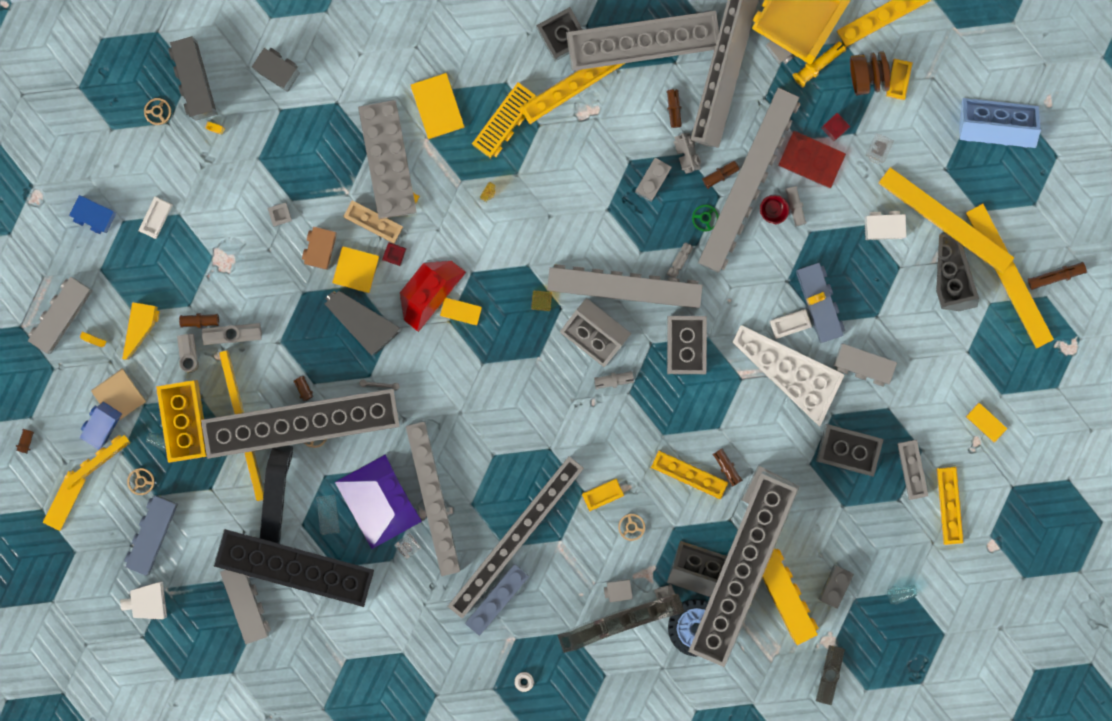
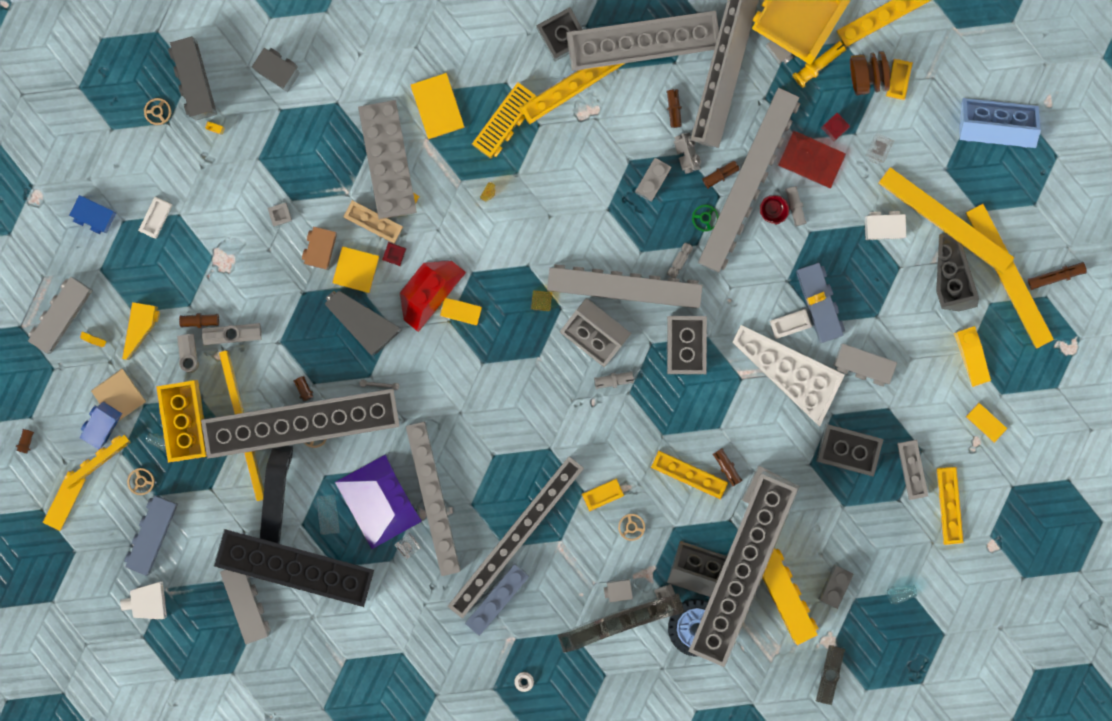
none -> yellow slope [954,326,991,387]

